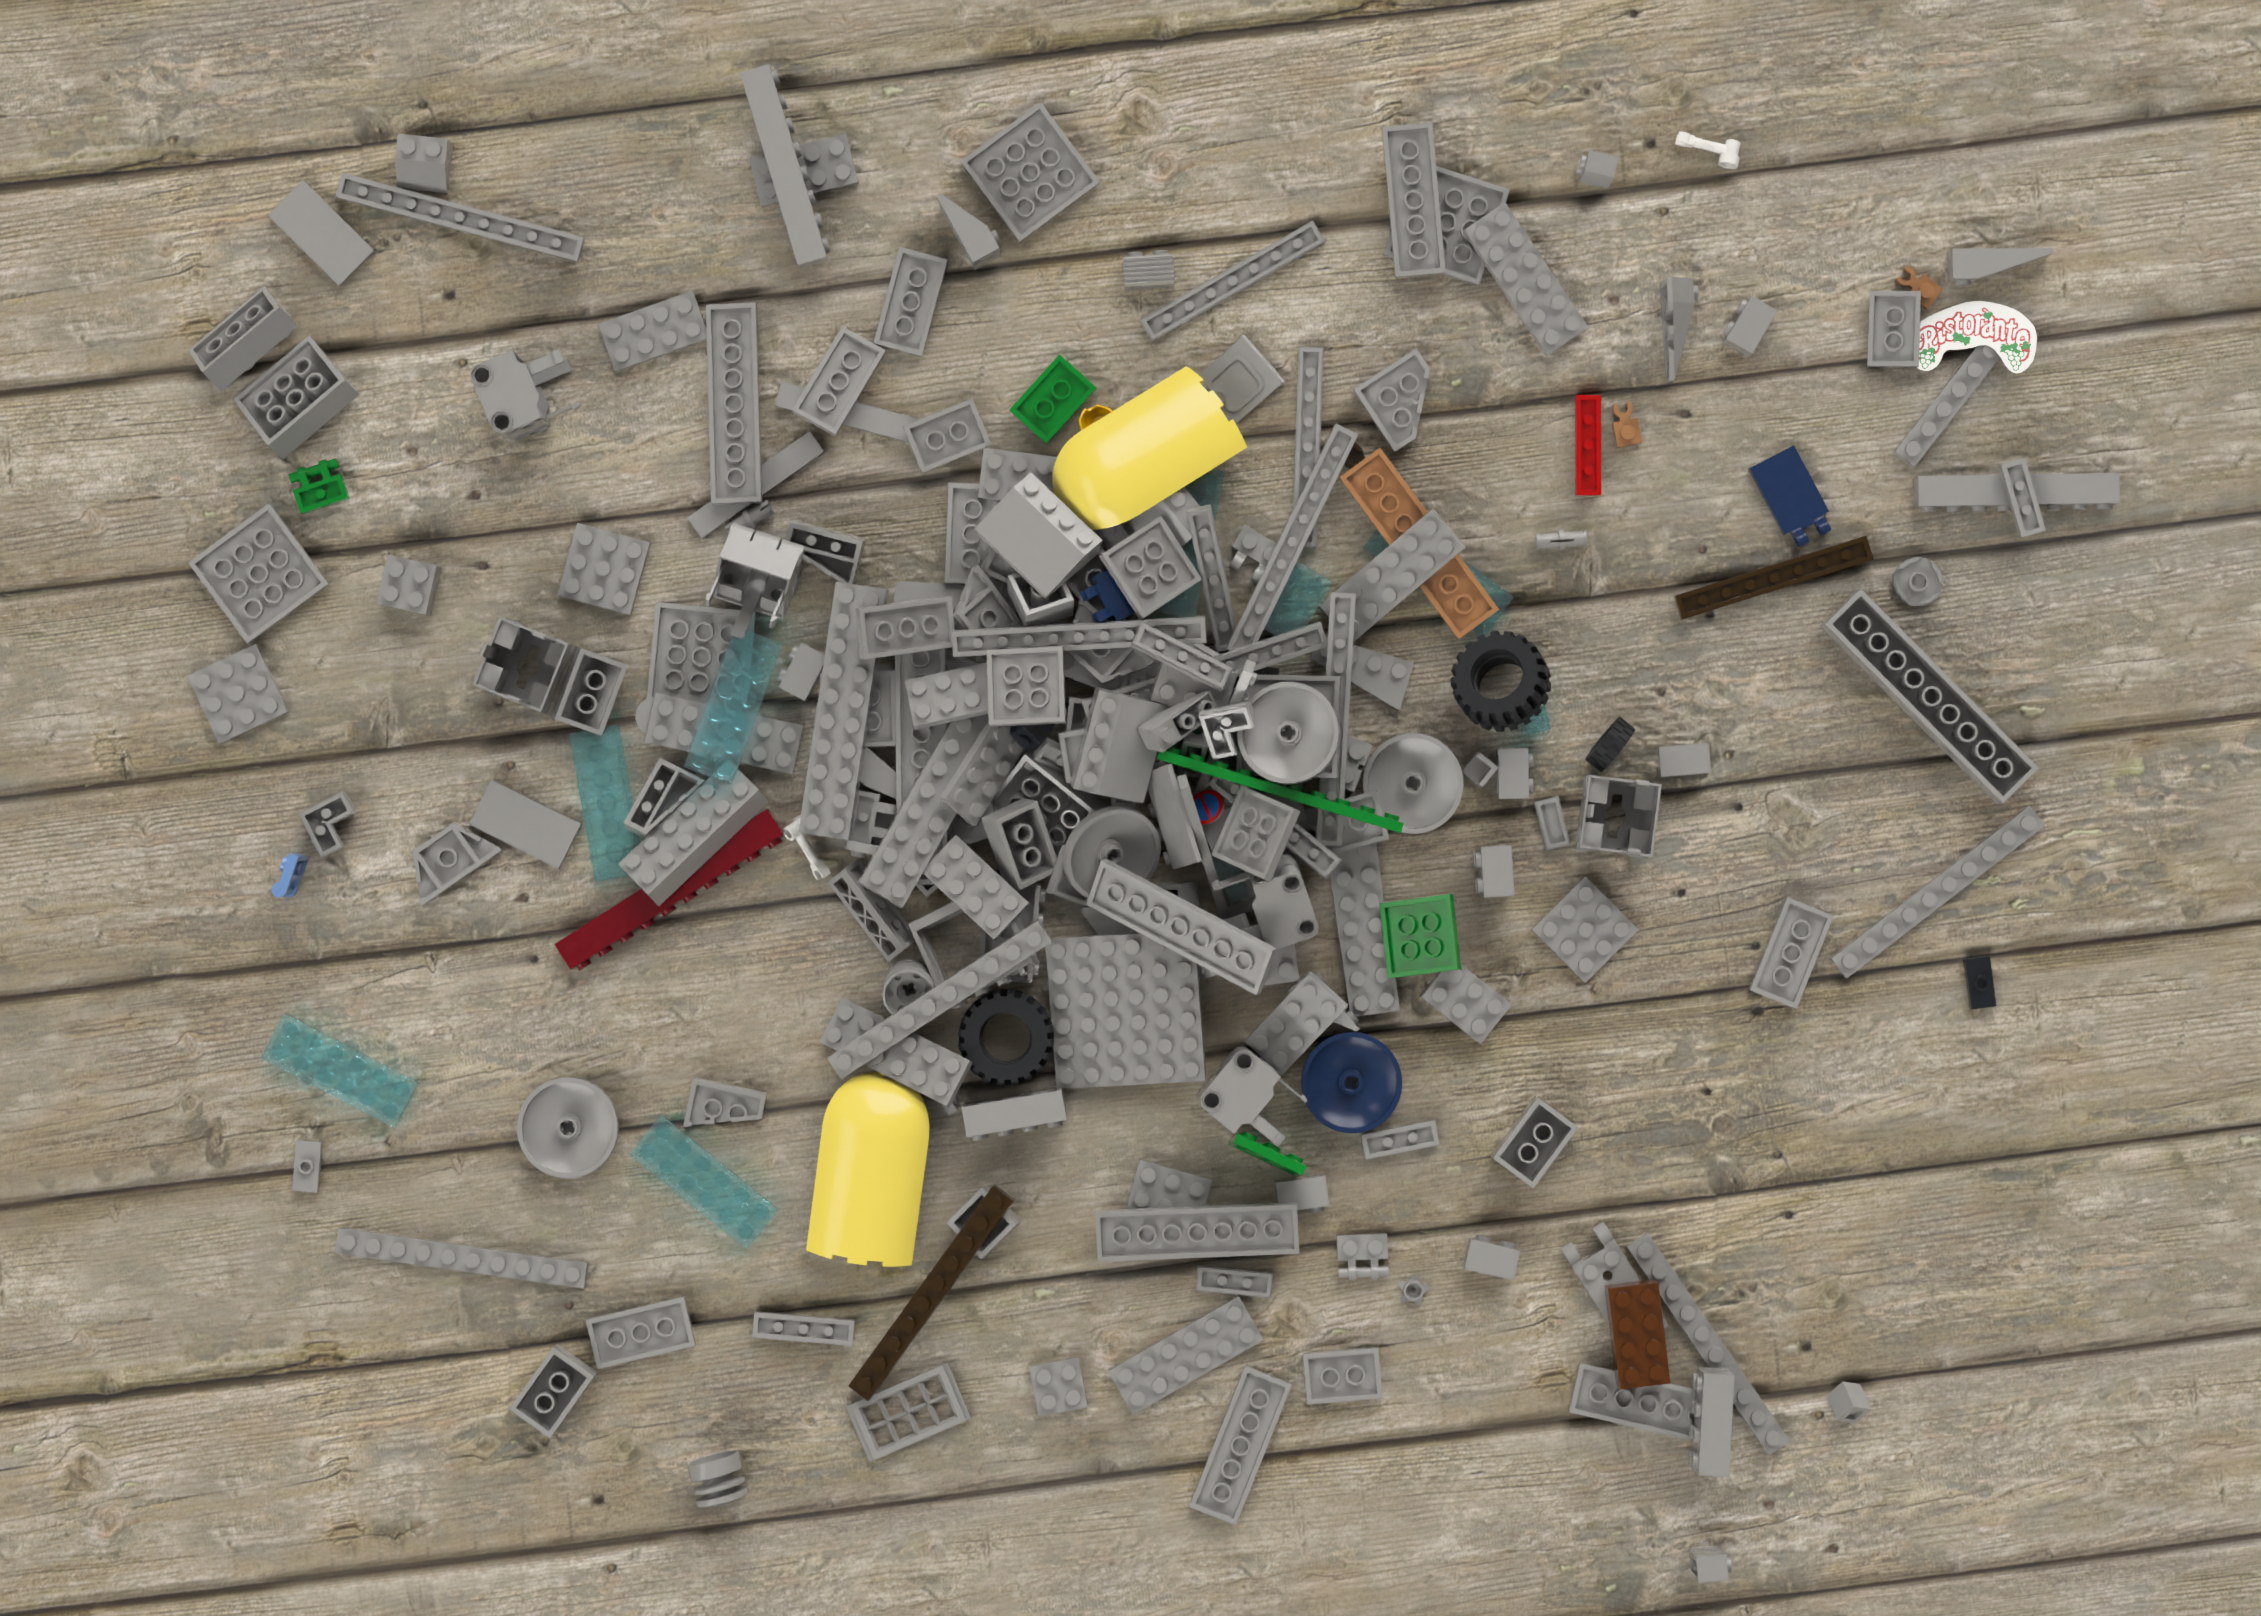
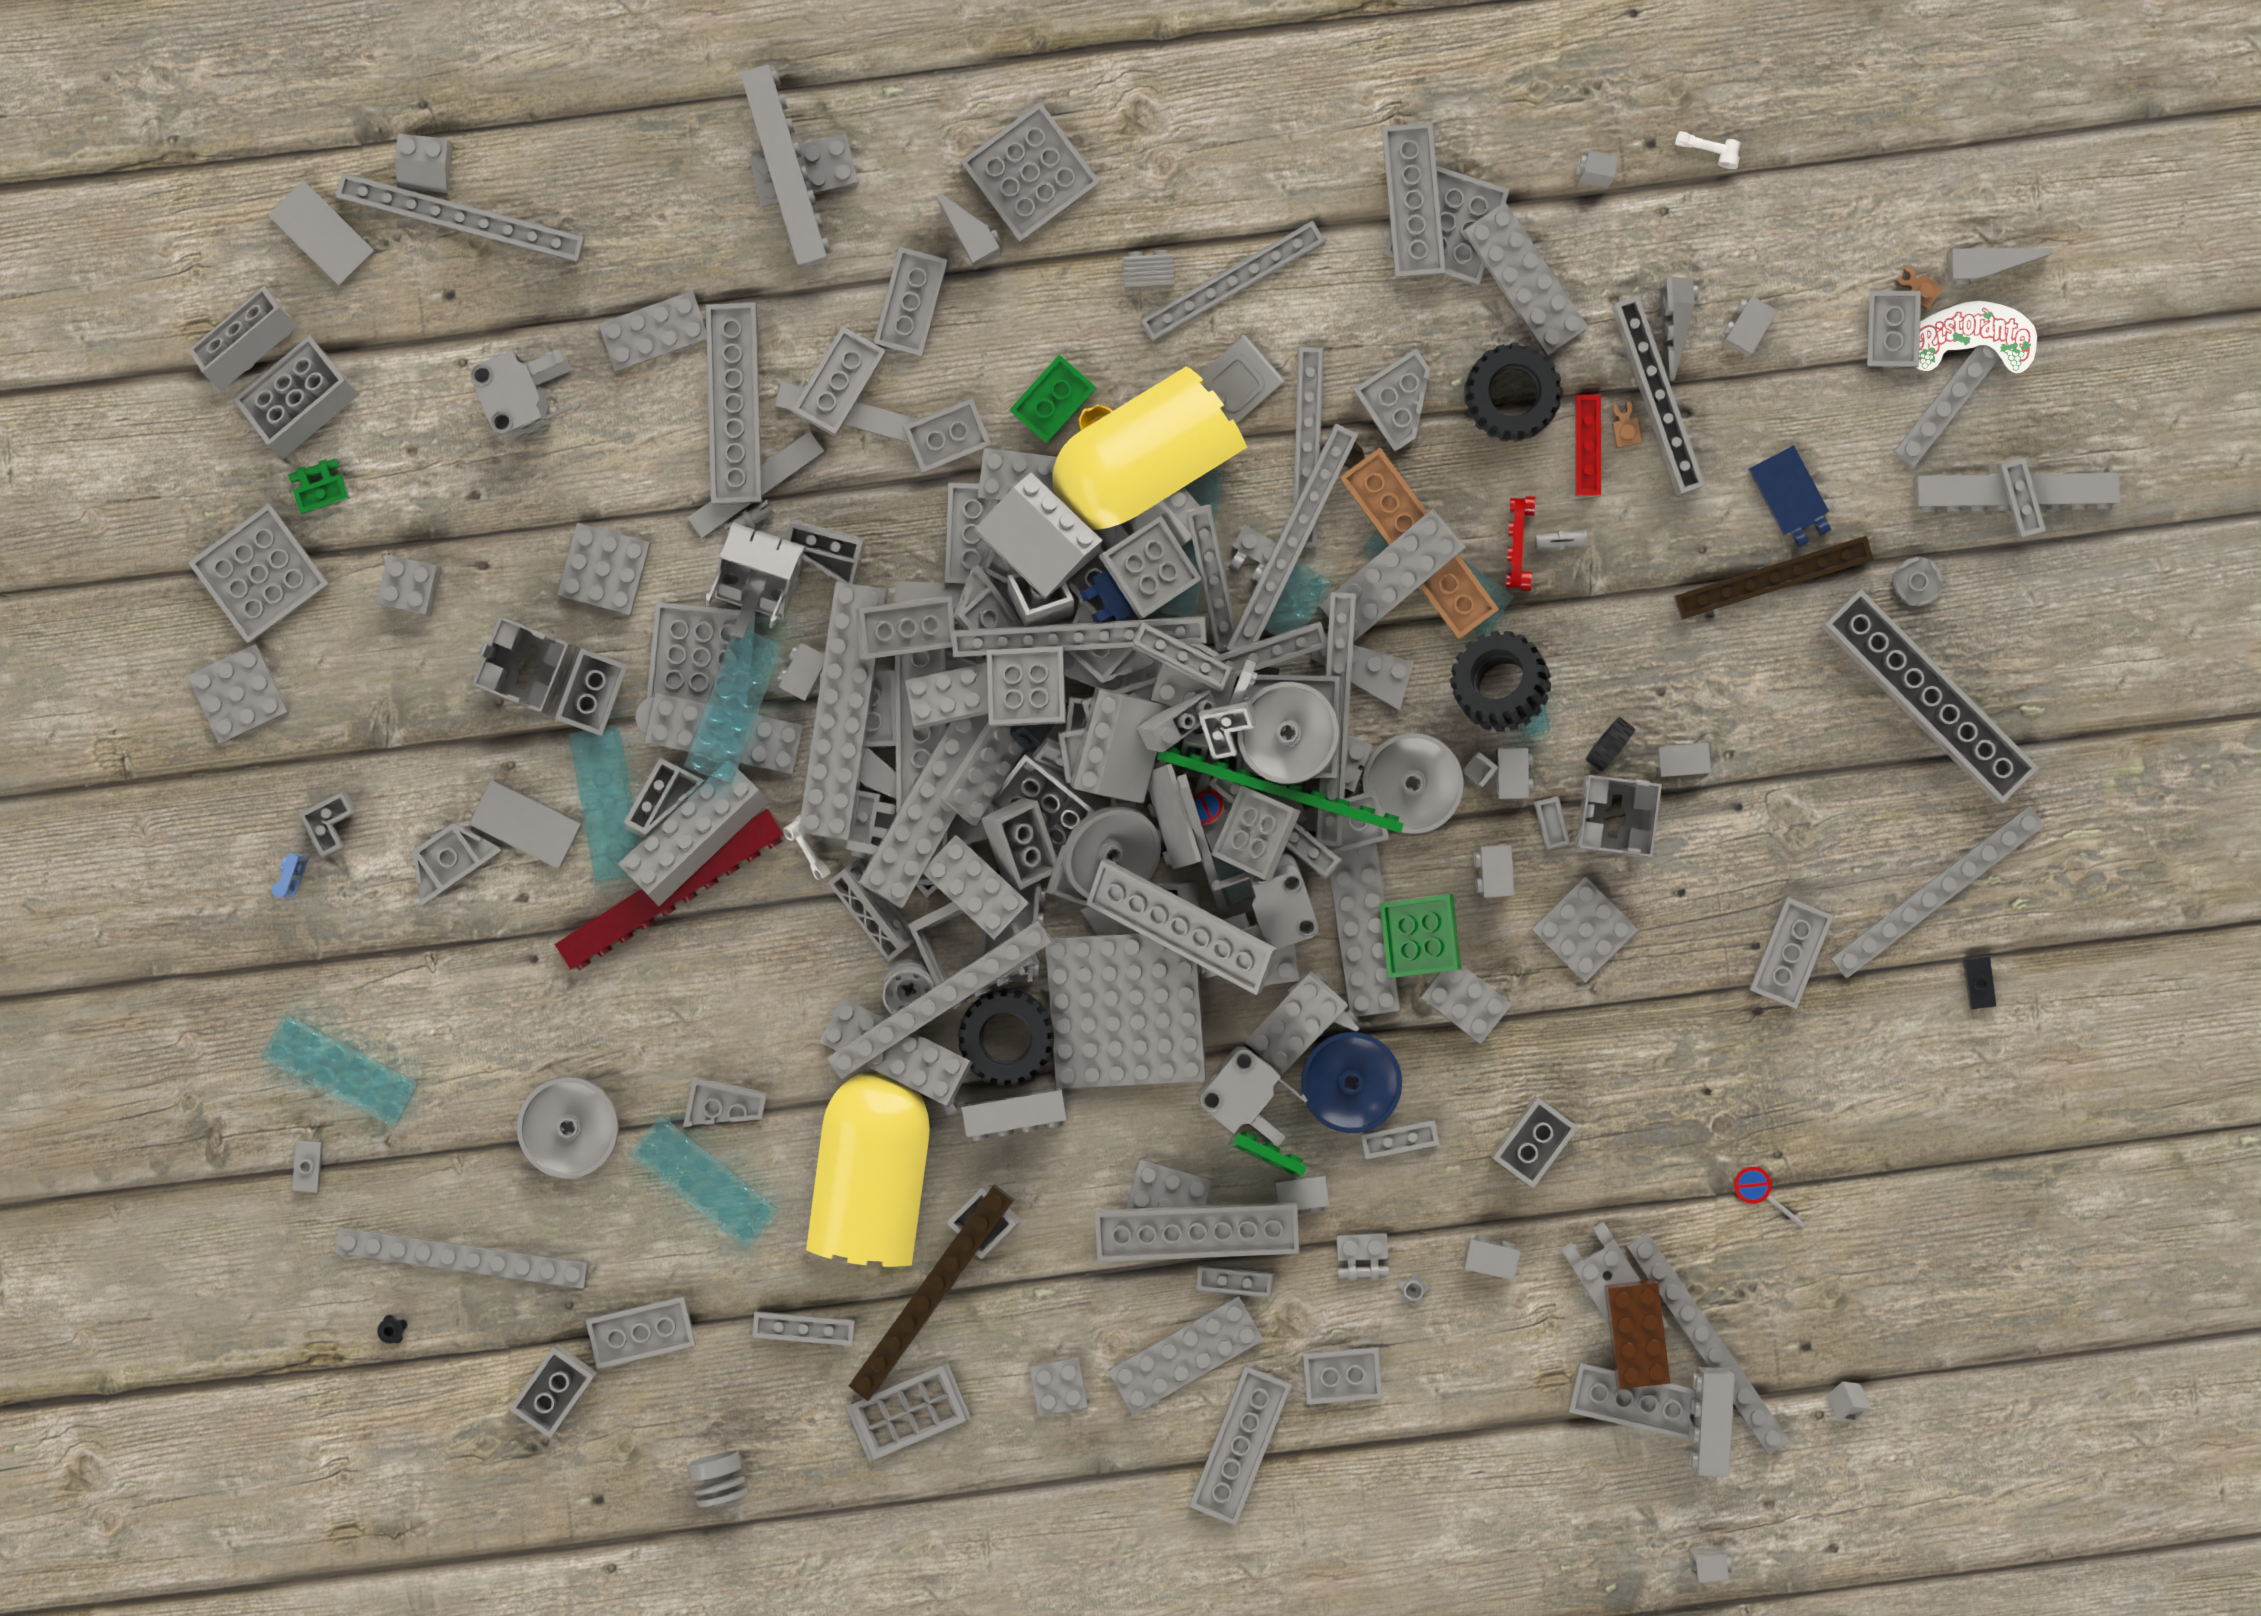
none -> black brick [377,1314,408,1344]
none -> black tyre [1464,343,1562,442]
none -> red plate [1506,496,1535,591]
none -> light grey brick [1611,295,1705,496]
none -> piece [1734,1166,1806,1228]

